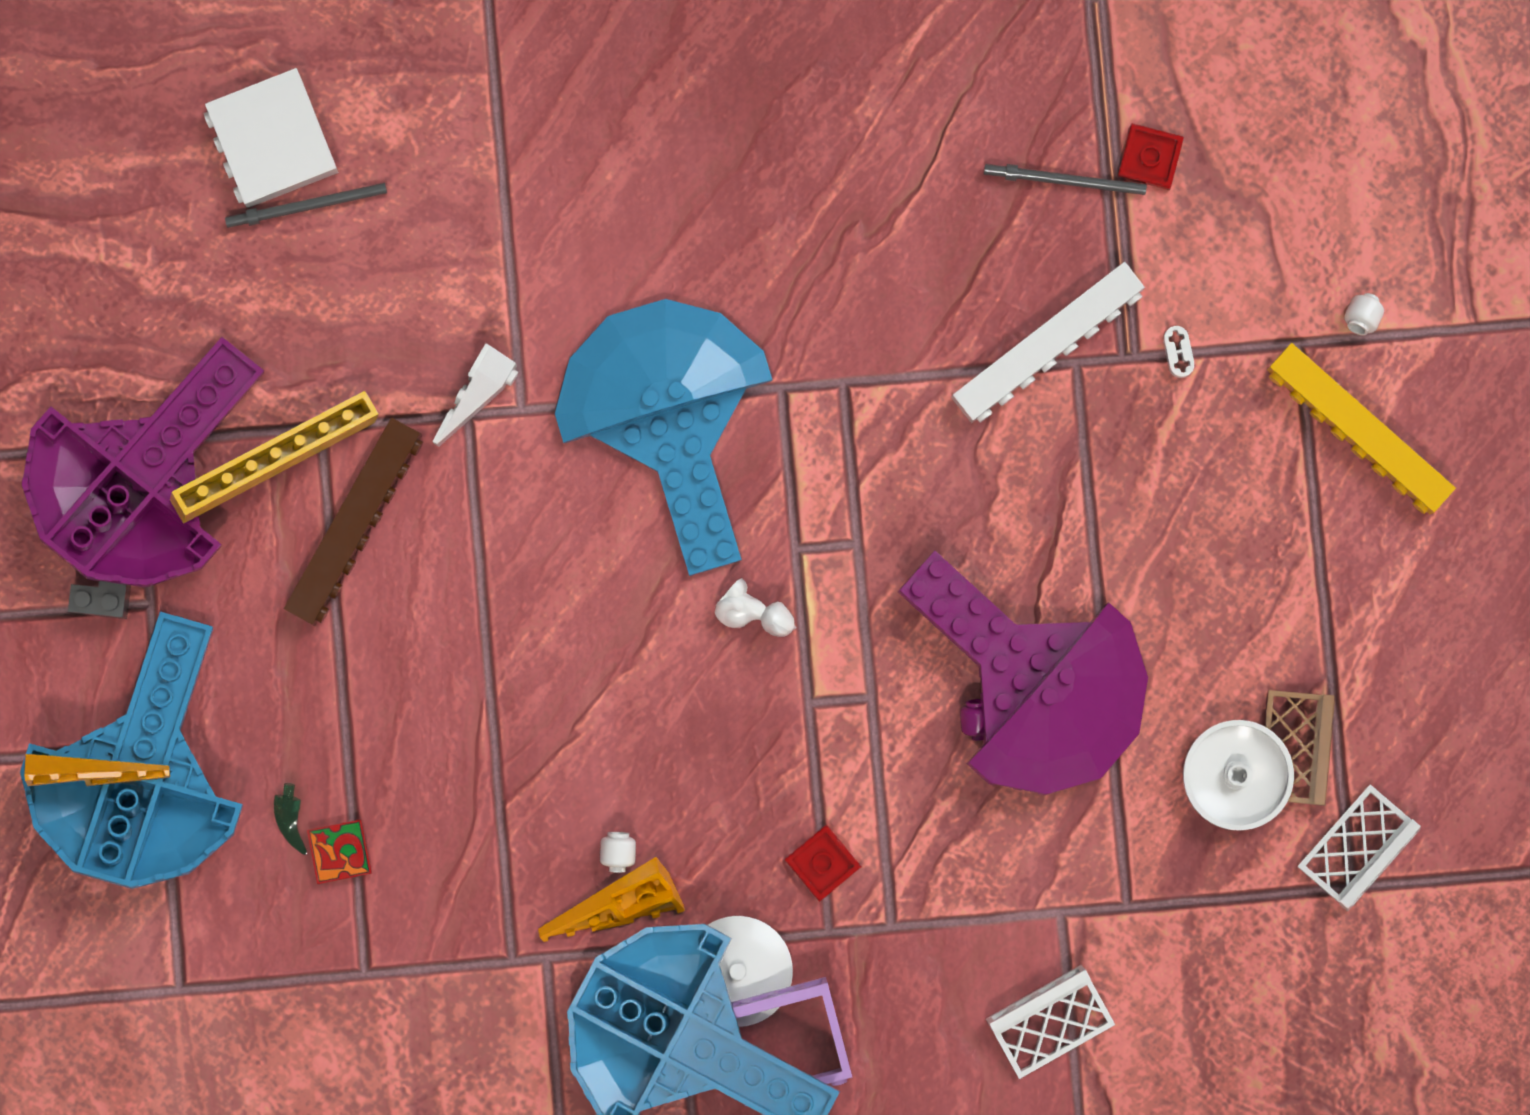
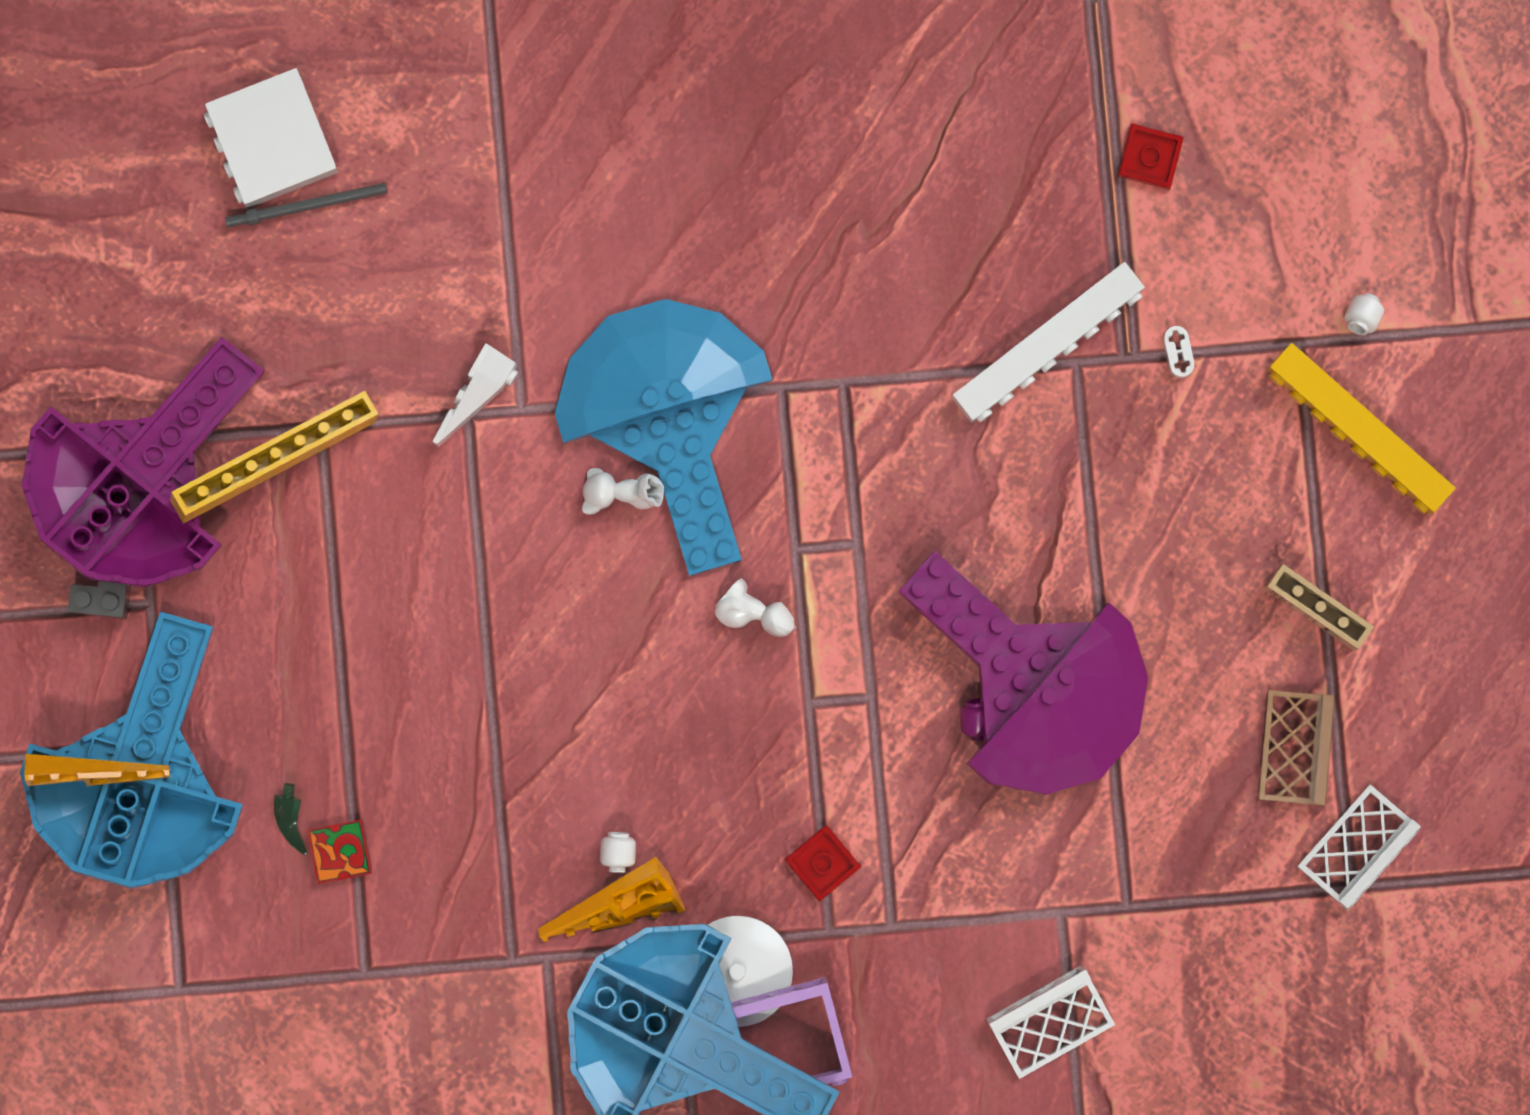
reddish brown brick [284,417,423,626] -> none
dark grey bar [984,164,1147,195] -> none
white dish [1183,720,1294,830] -> none
none -> white animal [582,468,664,515]
none -> tan brick [1264,564,1374,651]

